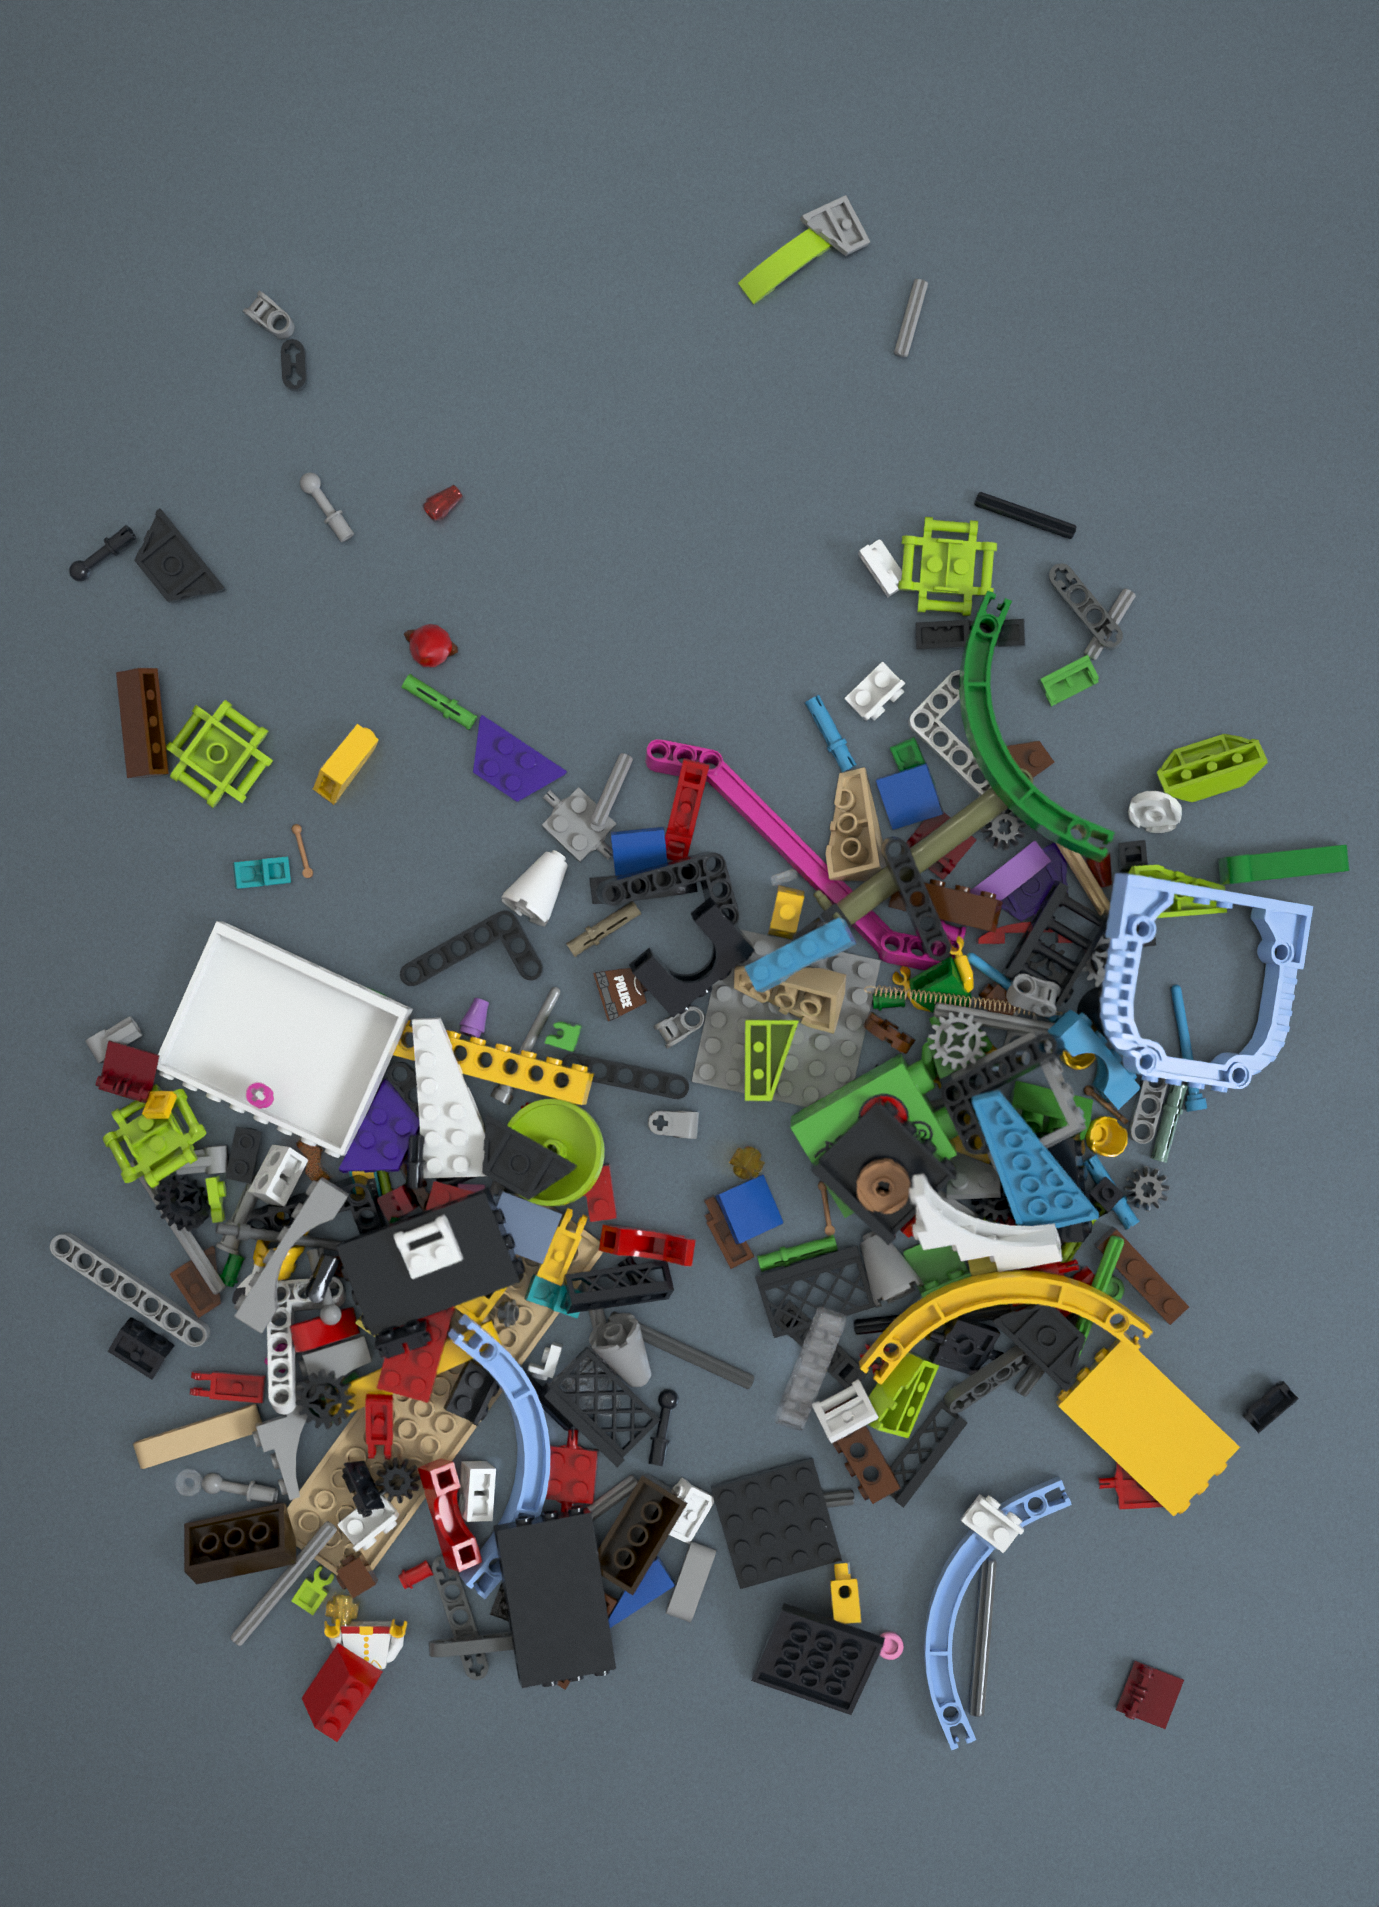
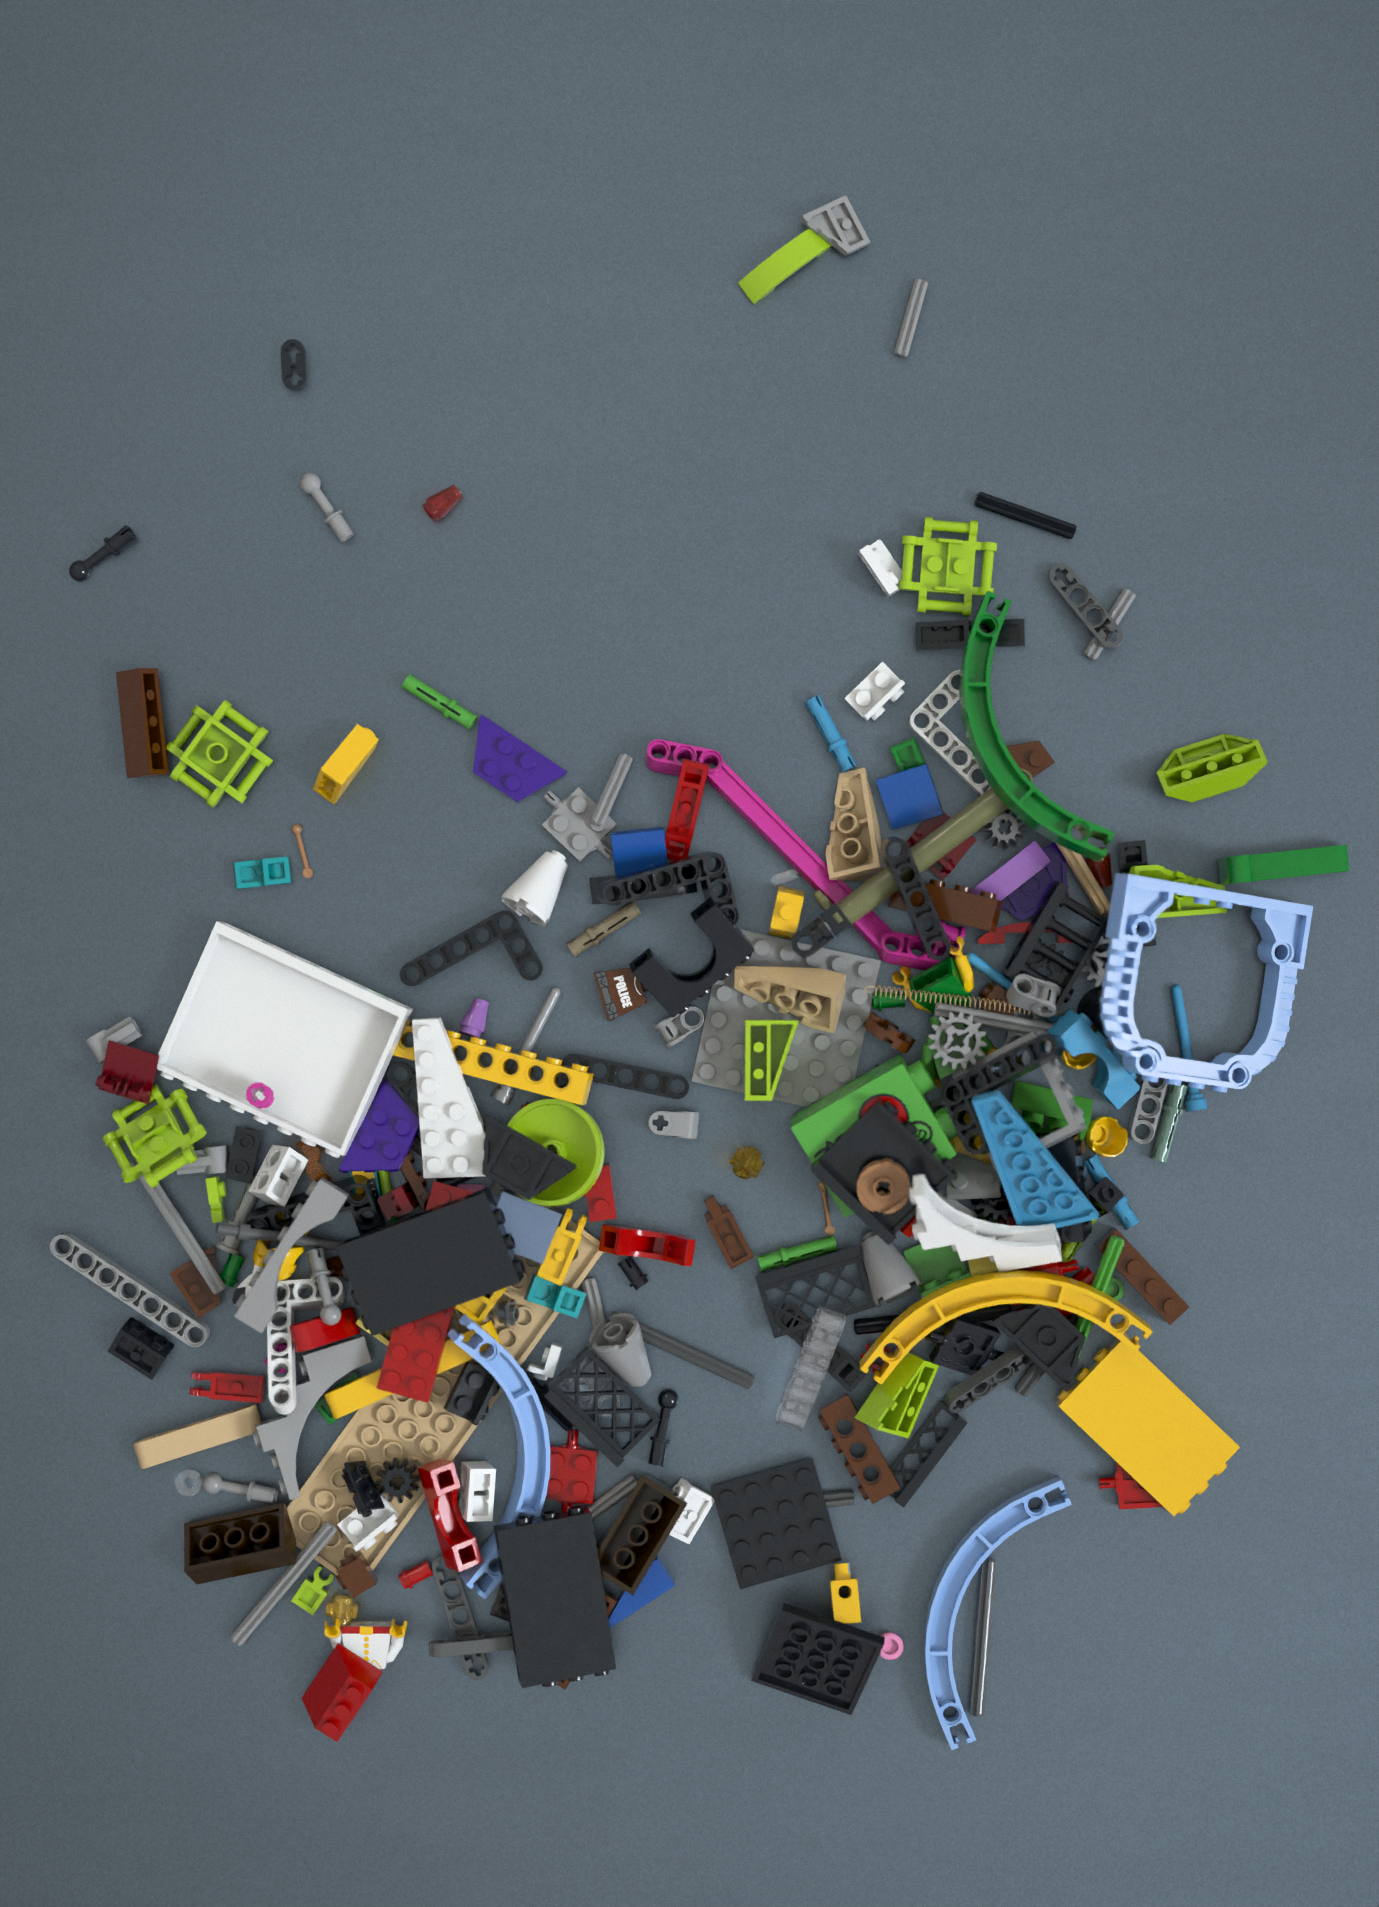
black wing [134,508,226,603] -> none
yellow tile [142,1091,177,1119] -> none
black gear [154,1174,211,1232] -> none
light grey piece [243,290,295,339] -> none
black gear [295,1369,355,1429] -> none
black bar [305,1253,340,1303] -> none
red hinge [365,1394,394,1459] -> none
black hinge [375,1319,432,1359] -> none
white plate [394,1215,463,1279] -> none
red hat [404,624,458,667] -> none
black axle [404,1134,426,1189] -> none
bright green hinge [545,1022,582,1052] -> none
black fence [564,1261,674,1314] -> none
light grey beam [665,1541,716,1623] -> none
blue tile [715,1175,784,1244] -> none
dark azure arch [744,917,857,993] -> none
white plate [812,1379,879,1444] -> none
white bracket [960,1494,1024,1553] -> none
bright green hinge [1038,655,1099,707] -> none
medium nougat hinge [1084,1085,1129,1125] -> none
dark red hinge [1116,1661,1184,1729] -> none
flat silver gear [1124,1166,1170,1212] -> none
white tile [1128,791,1182,833] -> none
black hinge [1242,1381,1299,1434] -> none

